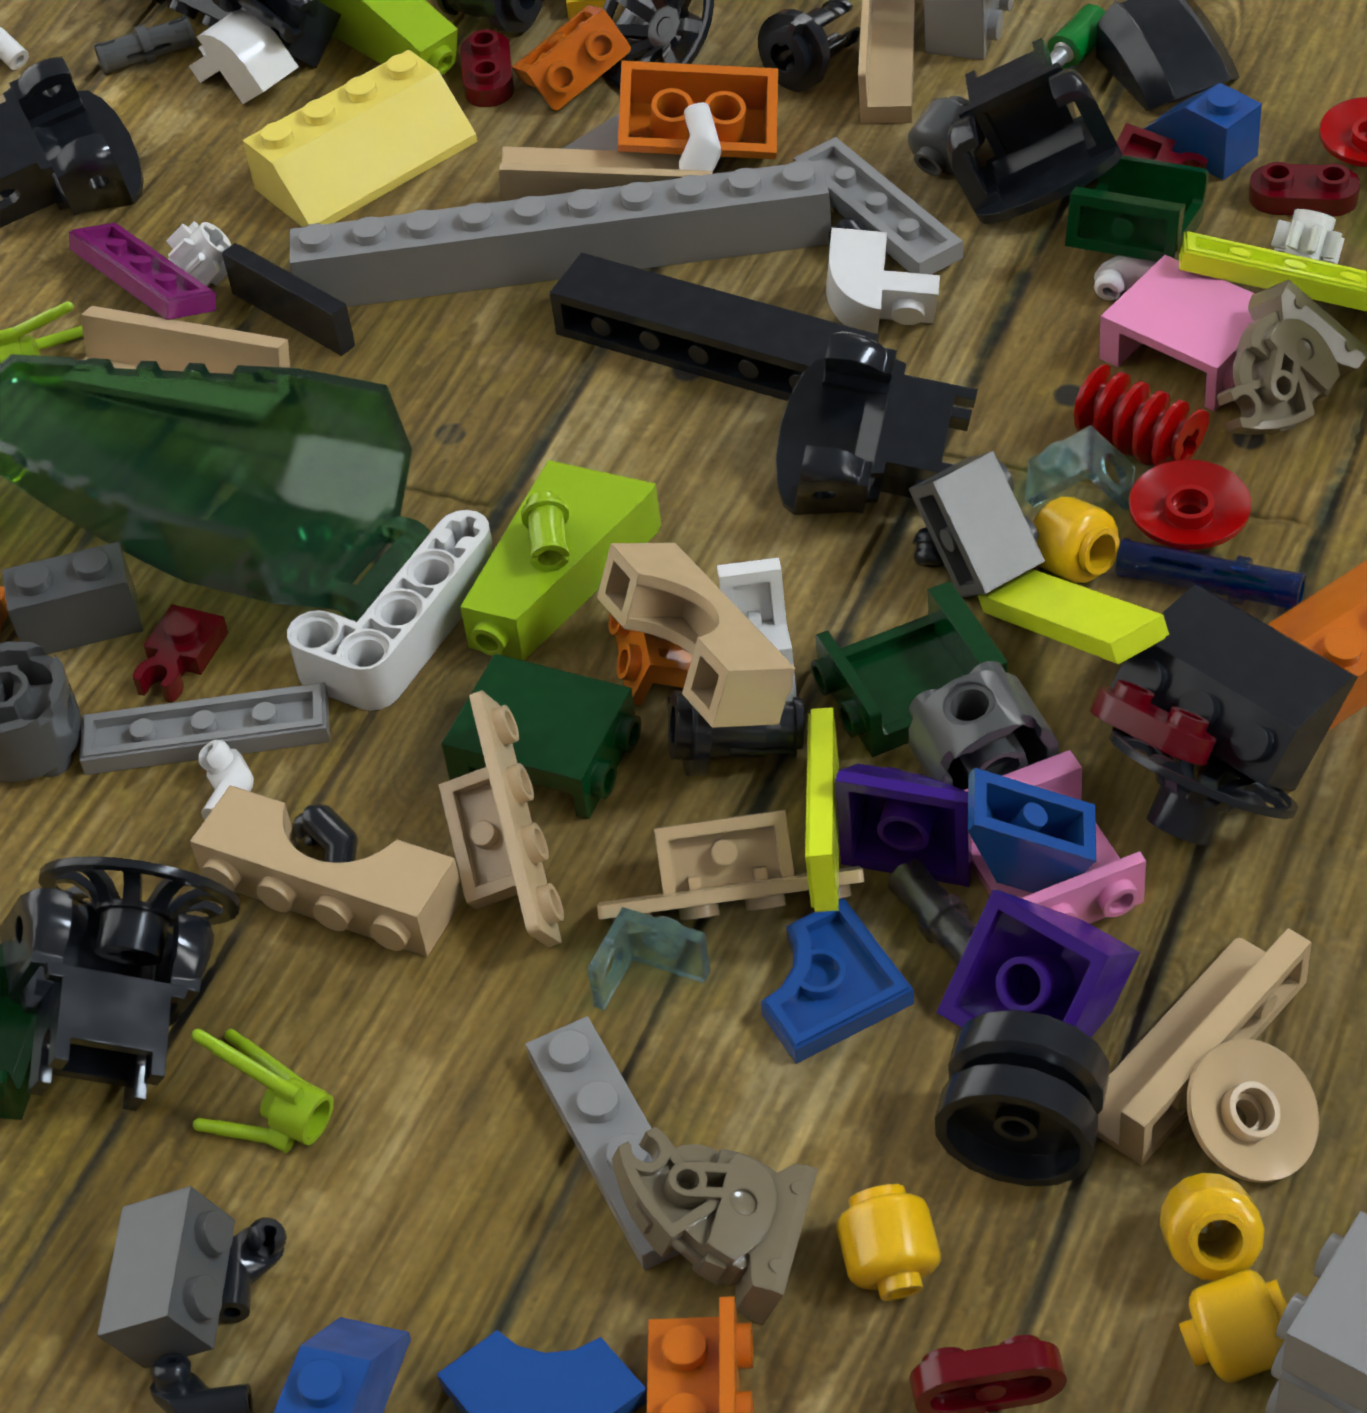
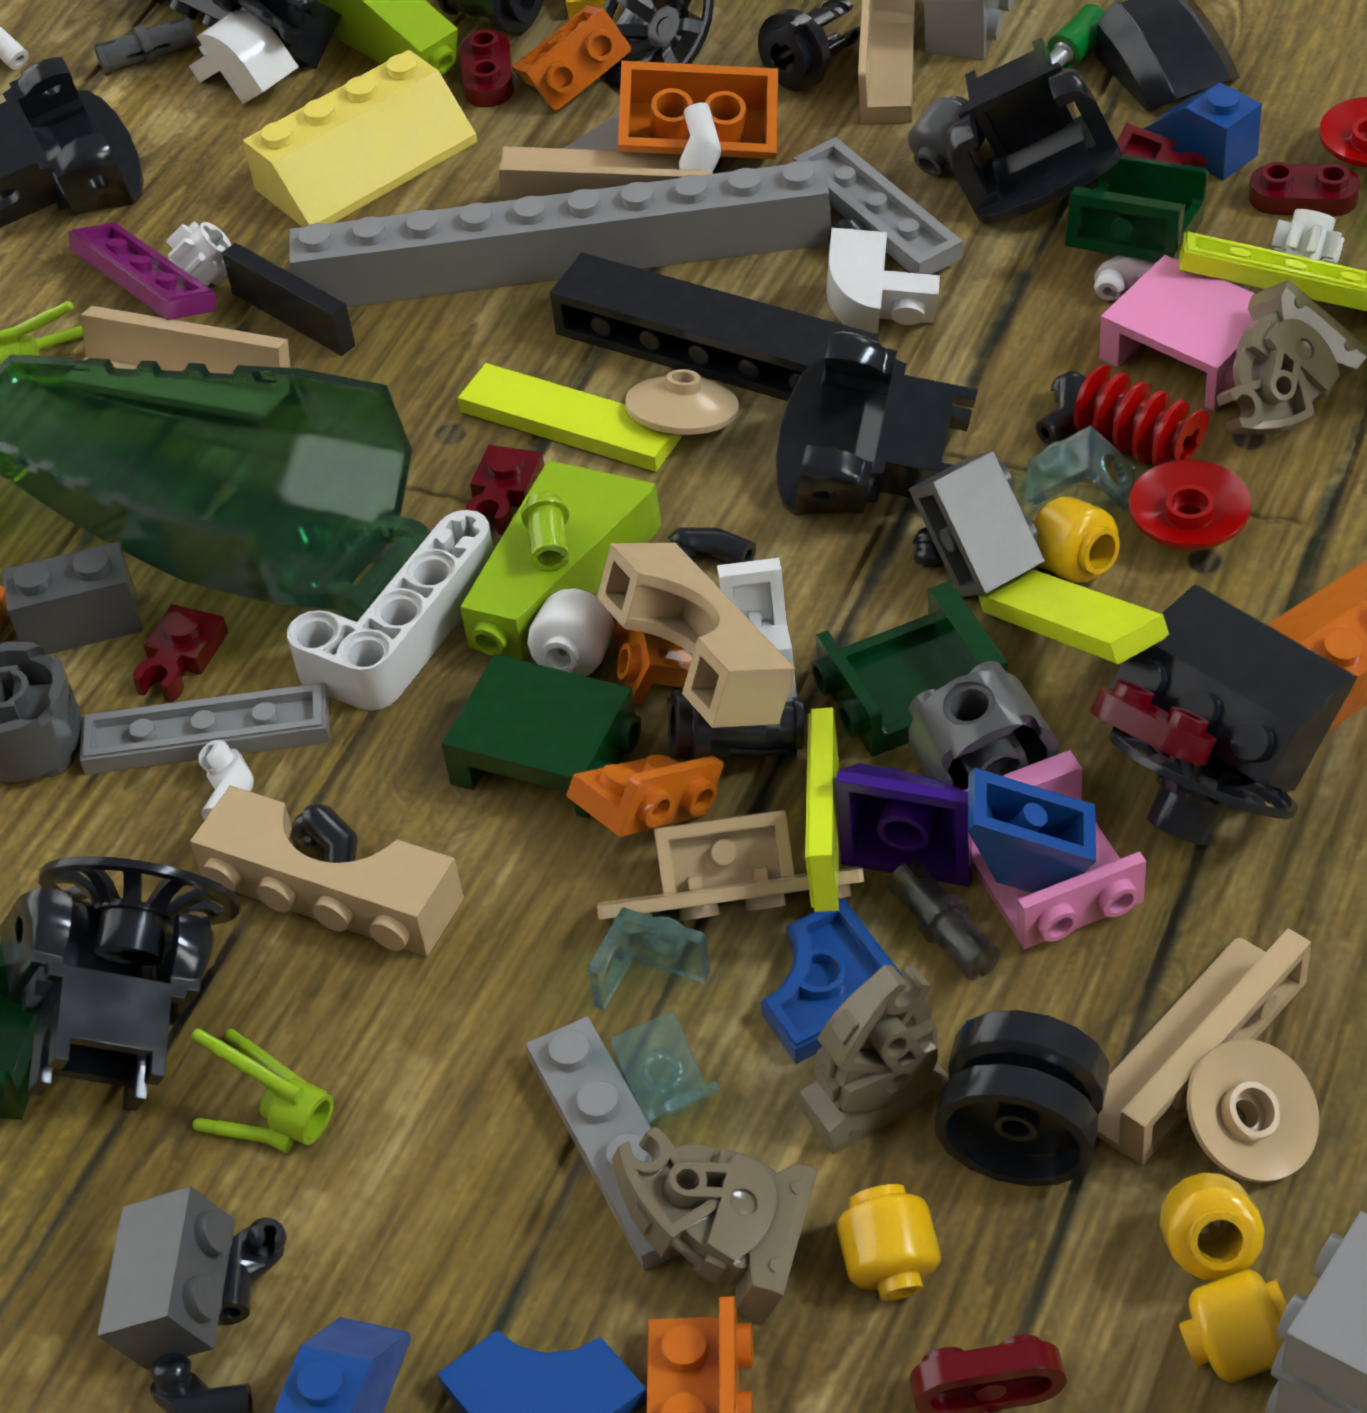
tan bracket [438,690,564,947] -> none
dark purple slope [936,890,1140,1038] -> none
clear blue pin [1115,538,1307,609] -> none
none -> neon yellow tile [458,363,683,472]
none -> dark red plate [466,445,545,535]
none -> white head [527,588,615,676]
none -> orange bracket [566,755,724,837]
none -> clear light blue bracket [610,1012,721,1125]
none -> tan dish [625,369,739,435]
none -> black arm [667,527,756,564]
none -> dark tan piece [796,965,949,1154]
none -> black arm [1036,371,1086,446]

